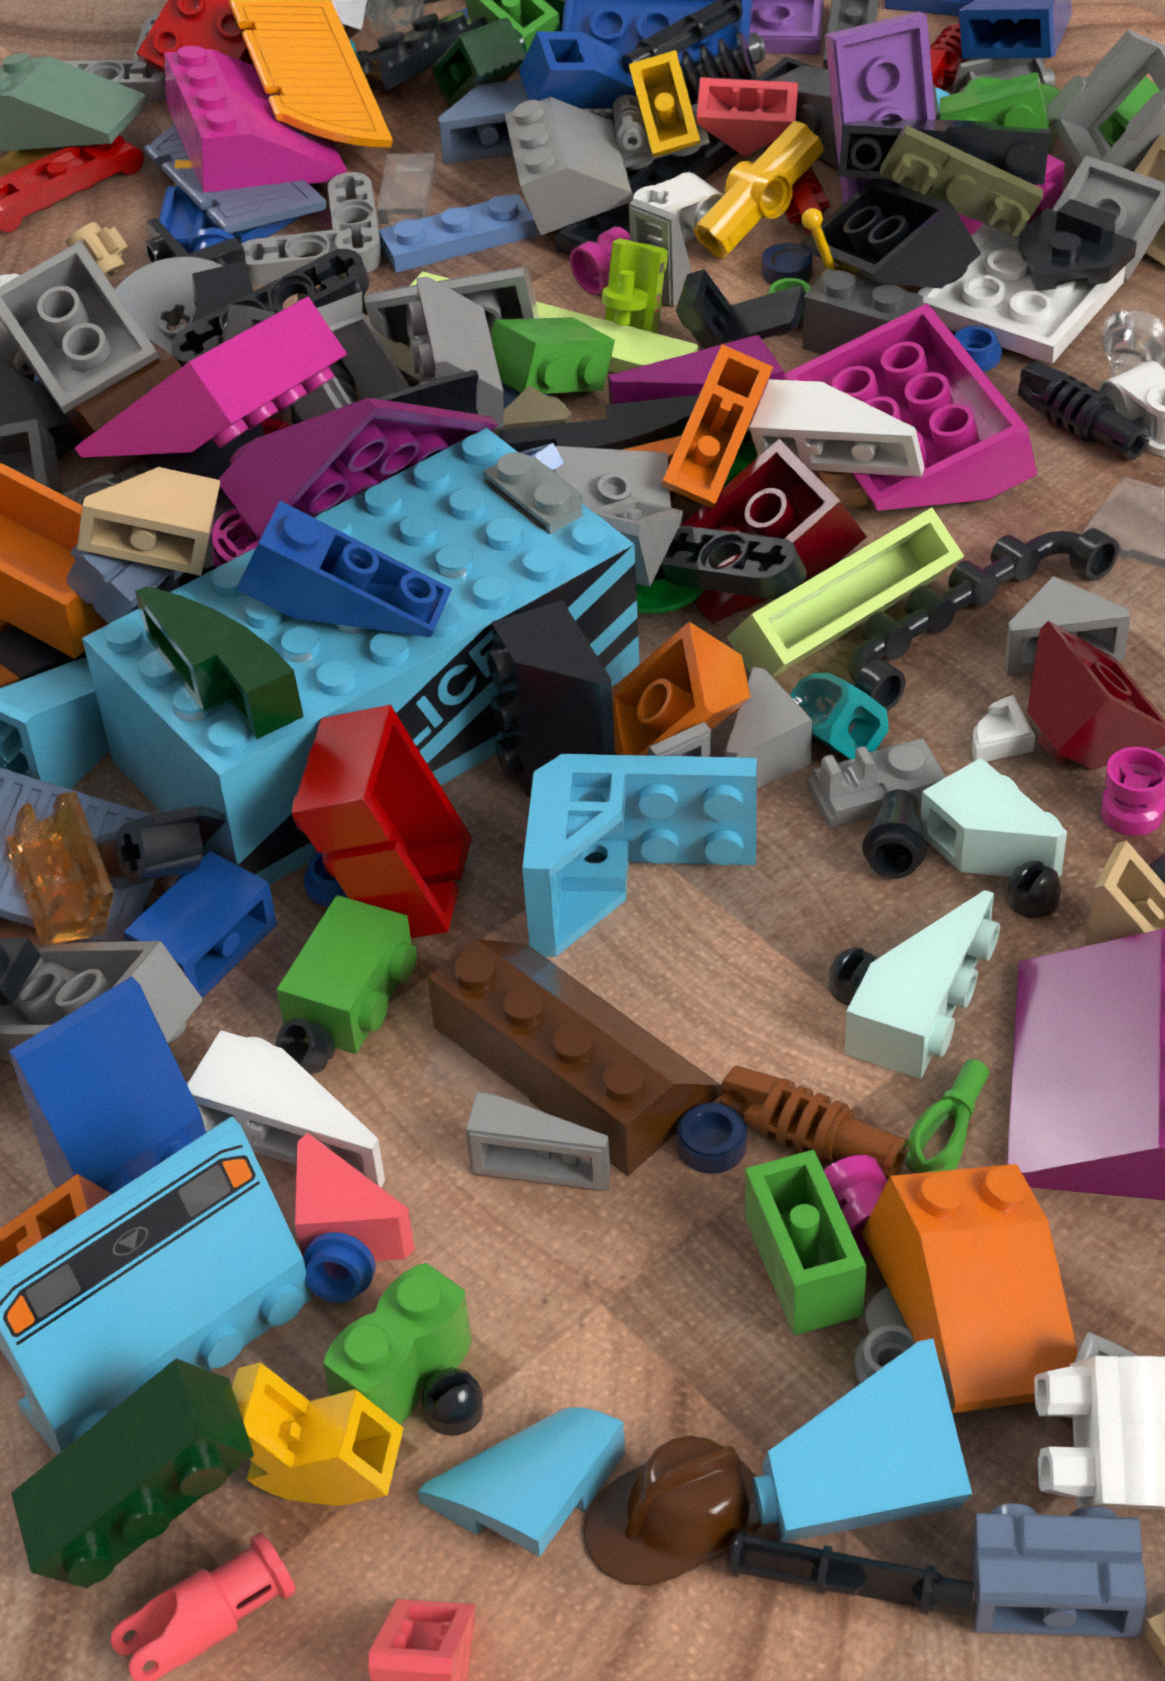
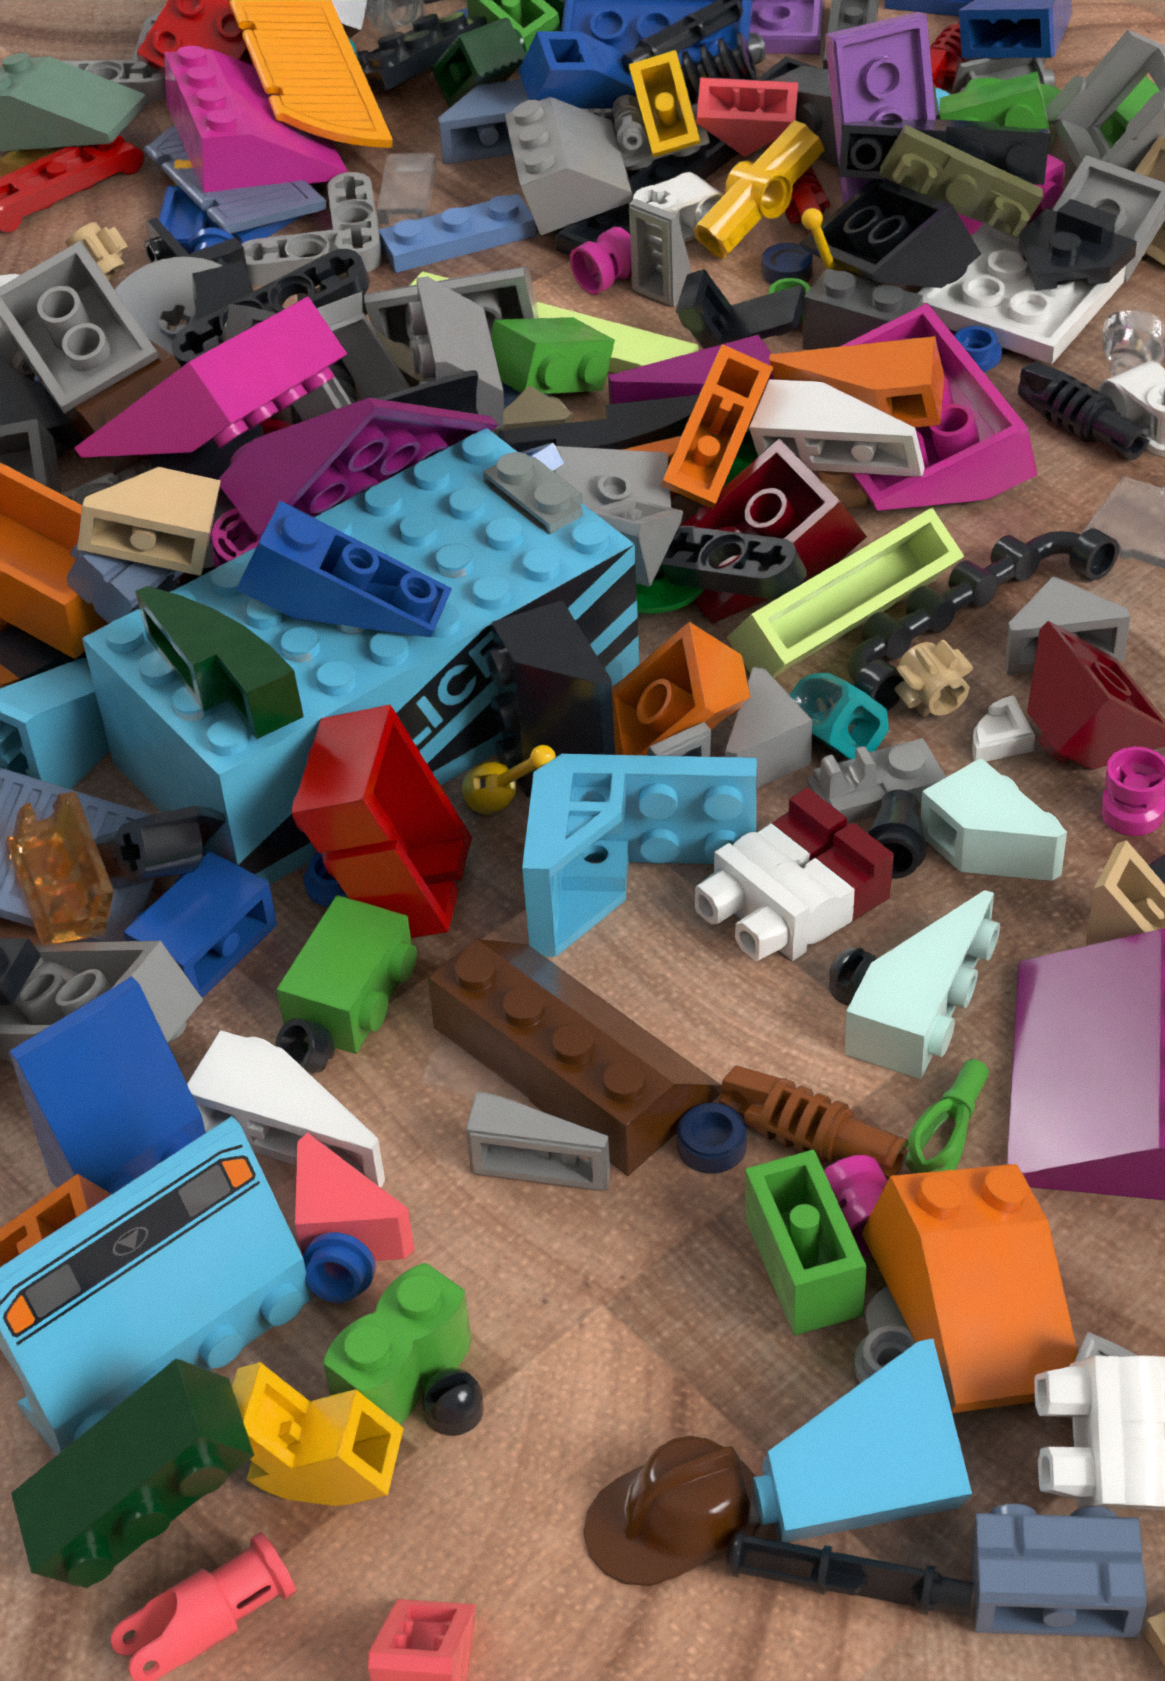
medium azure slope [418,1407,626,1557] -> none
lime hips [601,238,668,333] -> none
black hinge [1007,860,1061,918] -> none
none -> yellow hinge [462,745,556,815]
none -> white hips [695,787,894,962]
none -> orange slope [769,336,945,427]
none -> tan gear [894,640,973,717]

